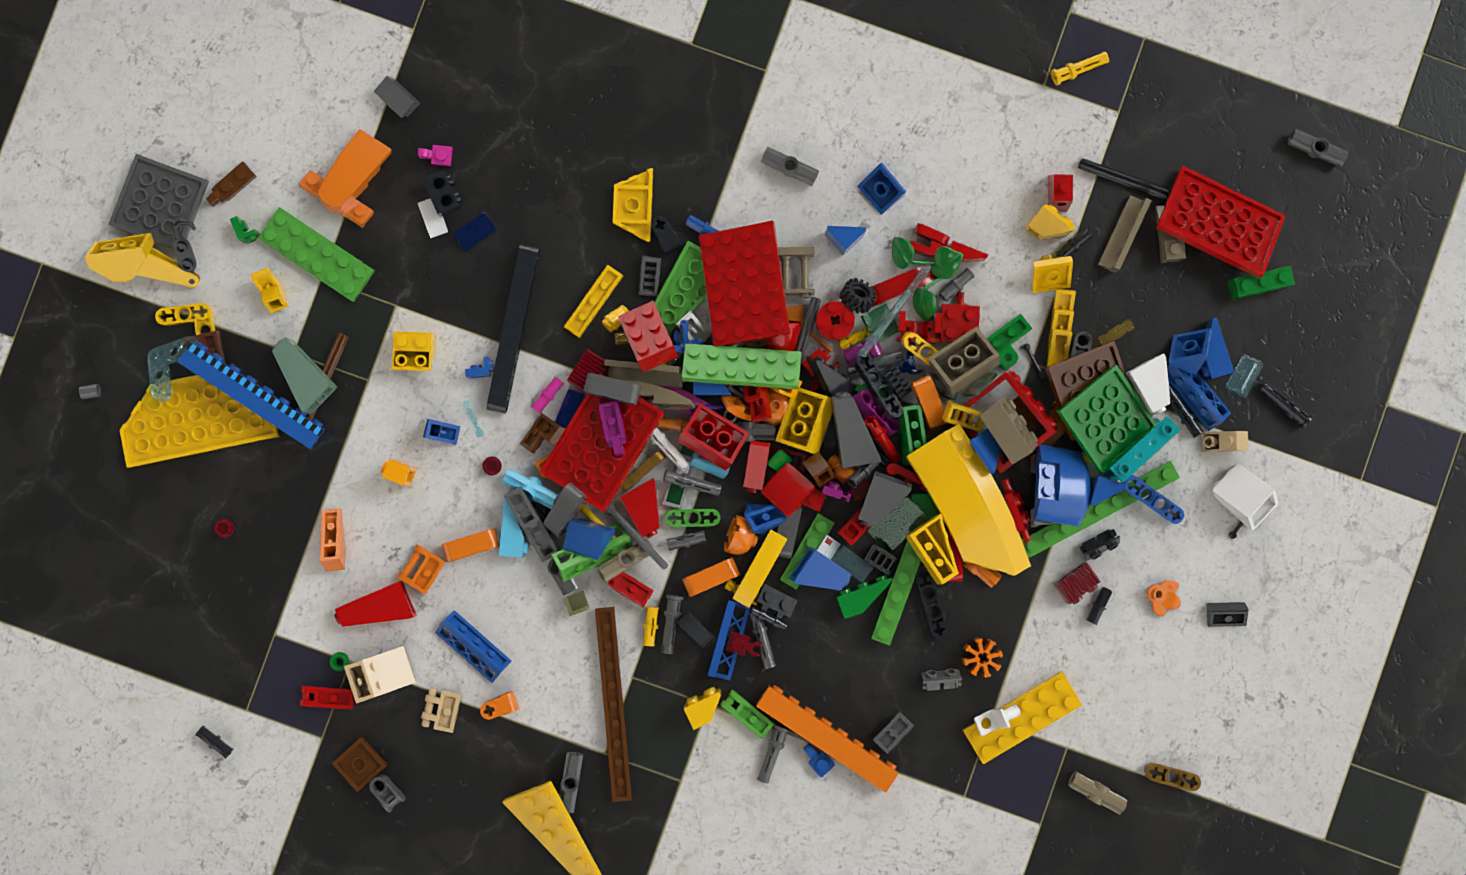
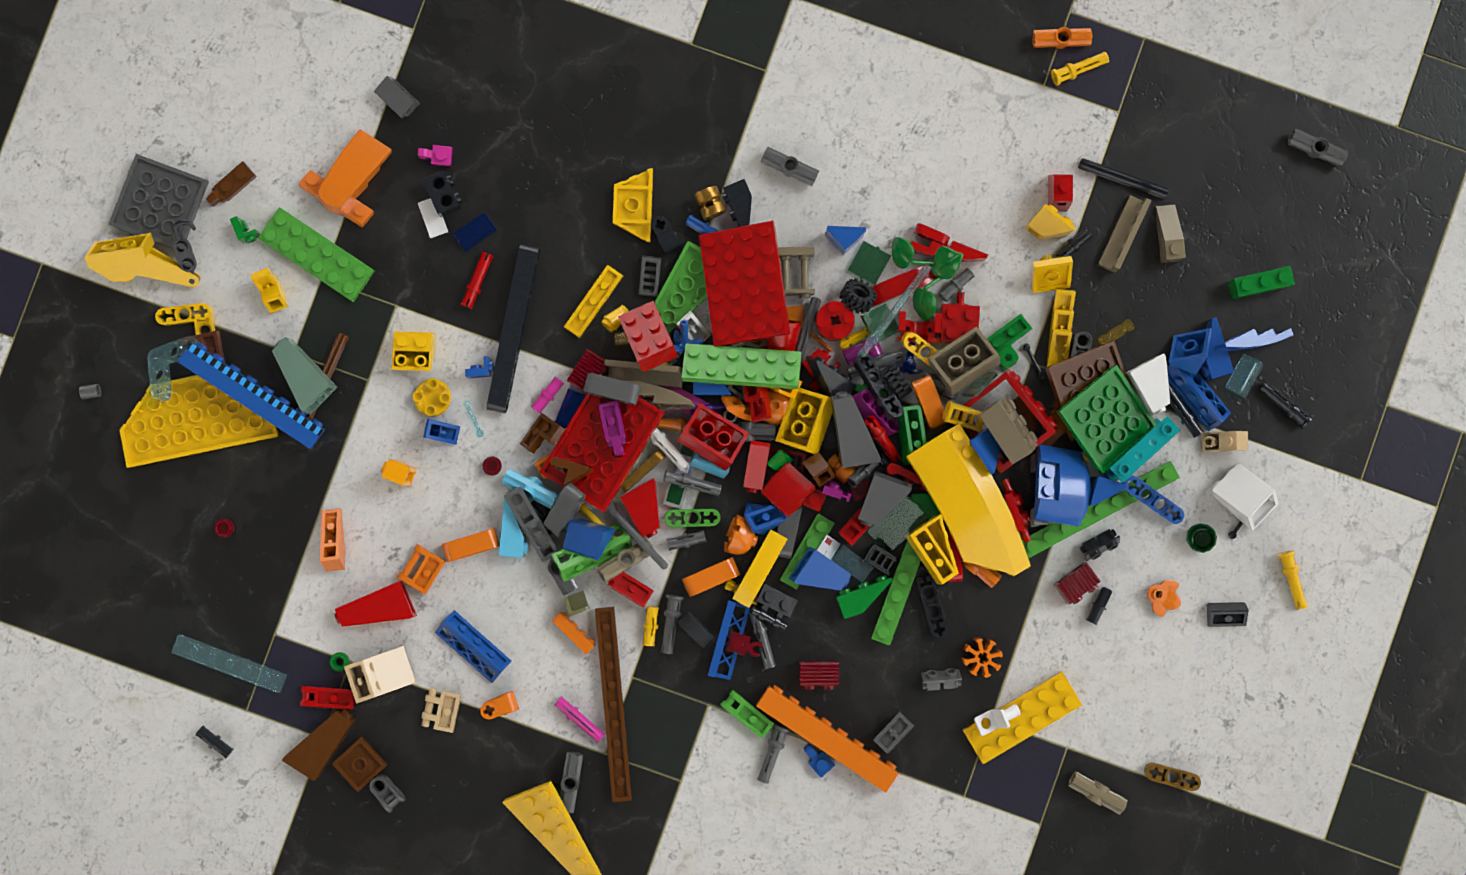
yellow slope [684,687,721,730] -> none
blue slope [857,162,906,215] -> none
red plate [1156,166,1286,279] -> none
none -> clear light blue tile [171,634,287,693]
none -> reddish brown slope [282,709,356,781]
none -> yellow dish [412,378,452,417]
none -> red pin [460,252,494,309]
none -> reddish brown slope [550,456,593,485]
none -> orange piece [552,612,595,655]
none -> dark pink pin [554,696,605,743]
none -> pearl gold wheel [694,186,727,221]
none -> black slope [721,179,752,227]
none -> dark red brick [799,661,839,690]
none -> clear green piece [848,241,891,285]
none -> orange piece [1032,27,1092,49]
none -> dark green hair [1186,523,1217,553]
none -> slope [1214,328,1294,351]
none -> yellow pin [1277,550,1308,610]

